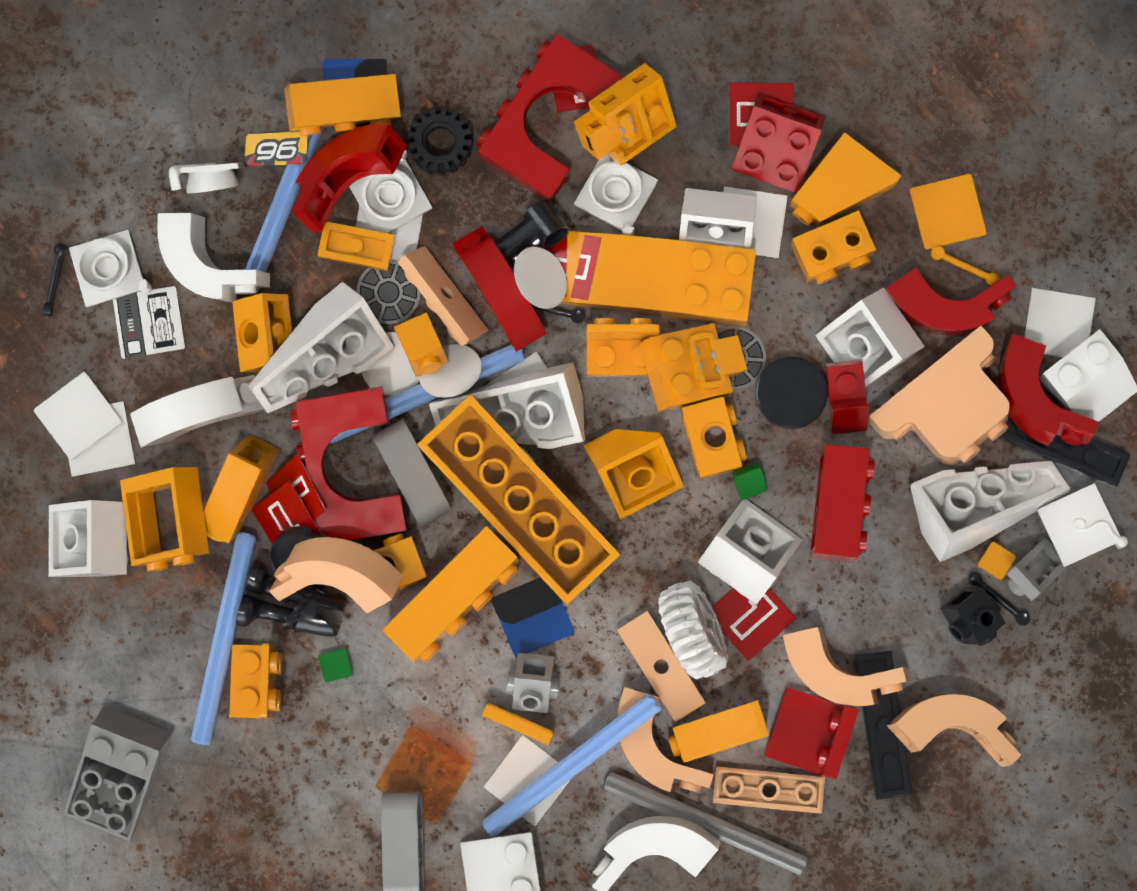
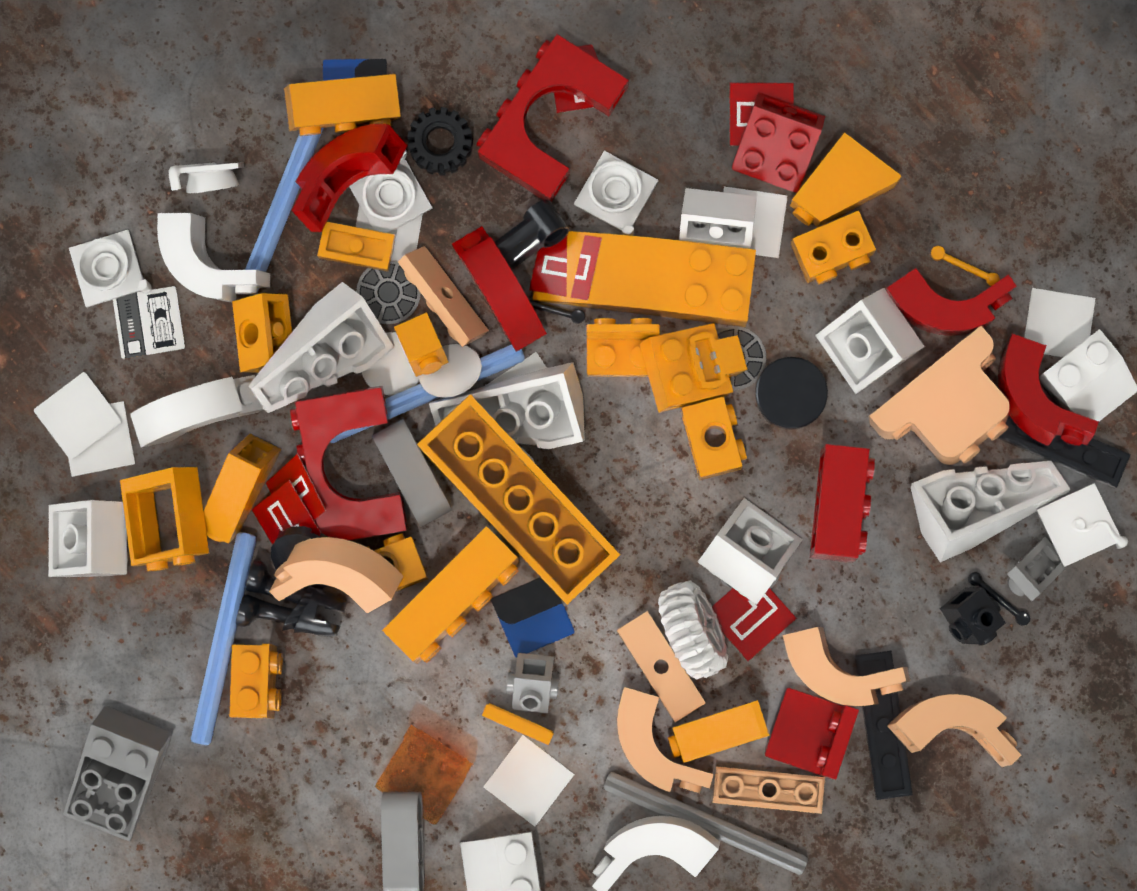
black hinge [43,244,68,317] -> none
sticker [244,132,308,167] -> none
green piece [318,648,353,683] -> none
light blue axle [482,694,661,836] -> none
white sticker [514,247,567,309] -> none
light orange piece [574,63,677,166] -> none
light orange slope [583,429,684,520] -> none
green piece [732,463,768,500] -> none
red slope [825,360,869,435] -> none
light orange sticker [910,174,987,250] -> none
light orange piece [977,542,1016,580] -> none

